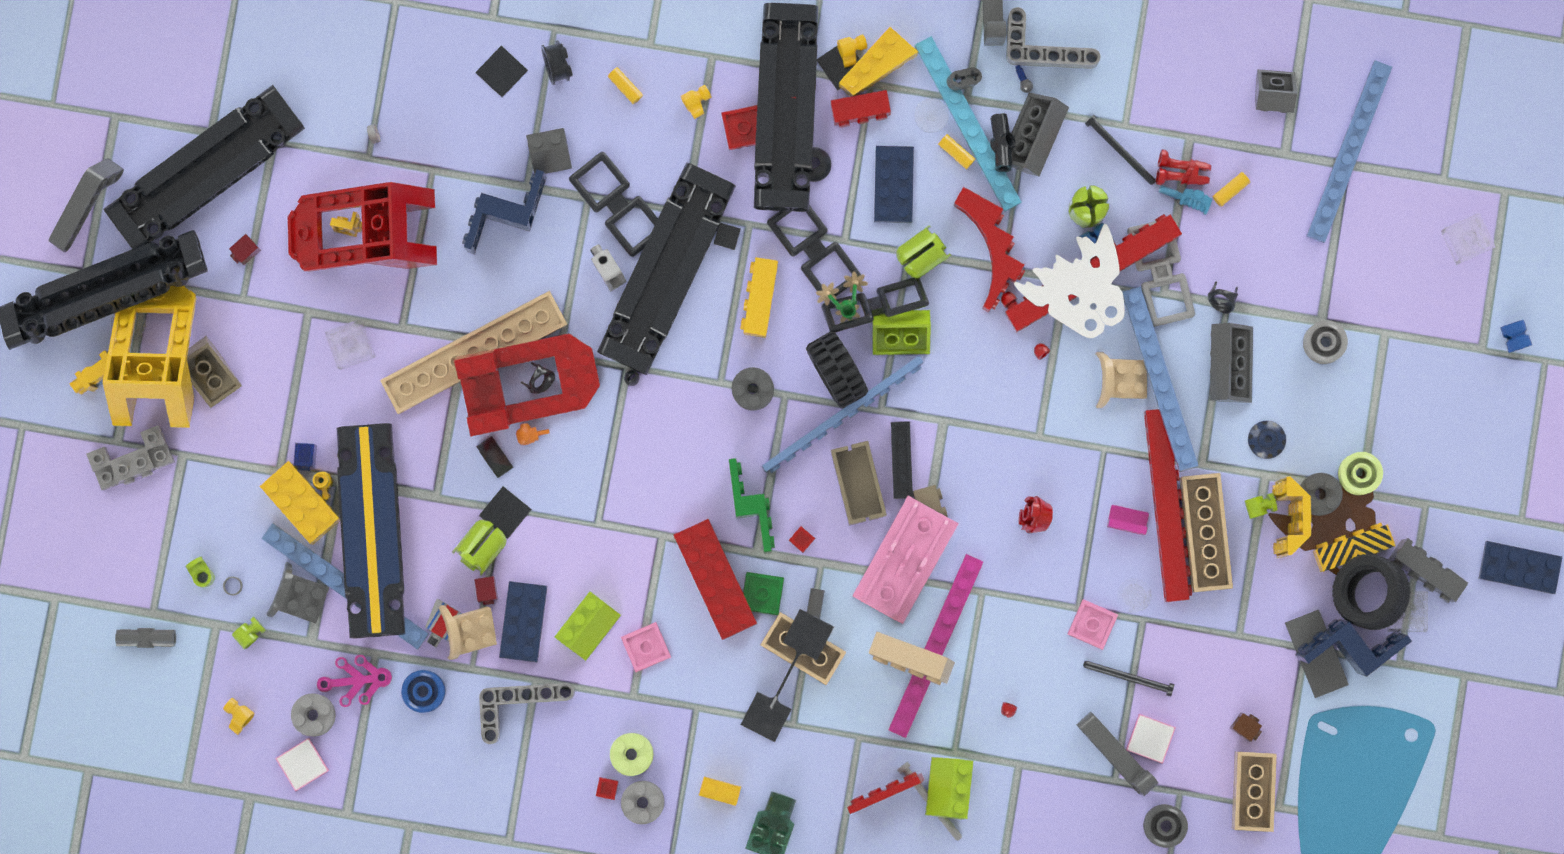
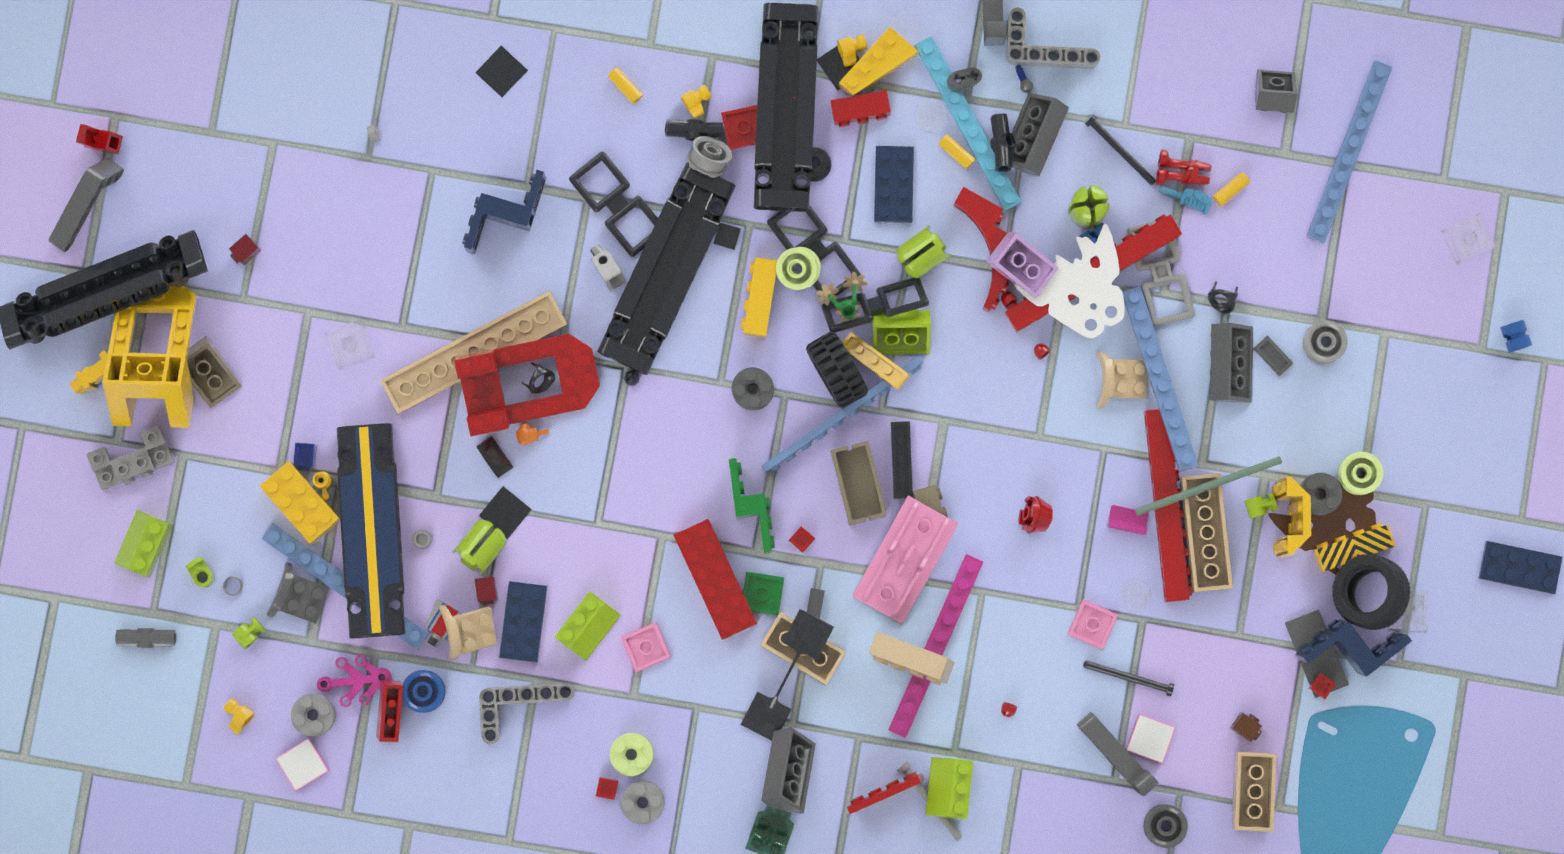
black panel [103,85,305,250] -> none
red bracket [287,182,437,272] -> none
yellow bracket [330,211,362,237] -> none
dark grey slope [526,128,572,174] -> none
black wheel [541,40,573,85] -> none
yellow brick [699,776,741,806] -> none
dark blue dish [1248,421,1286,459] -> none
dark grey wedge [1388,538,1468,603] -> none
none -> red brick [76,124,123,154]
none -> lime slope [114,510,173,578]
none -> red brick [376,680,403,742]
none -> light grey tile [412,530,432,549]
none -> black piece [665,119,723,141]
none -> light grey wheel [687,136,732,178]
none -> dark grey slope [761,727,816,814]
none -> yellowish green wheel [776,247,821,290]
none -> yellow tile [842,332,910,390]
none -> lavender slope [986,231,1058,298]
none -> sand green piece [1135,456,1282,516]
none -> dark grey tile [1253,335,1294,377]
none -> red plate [1308,672,1336,699]

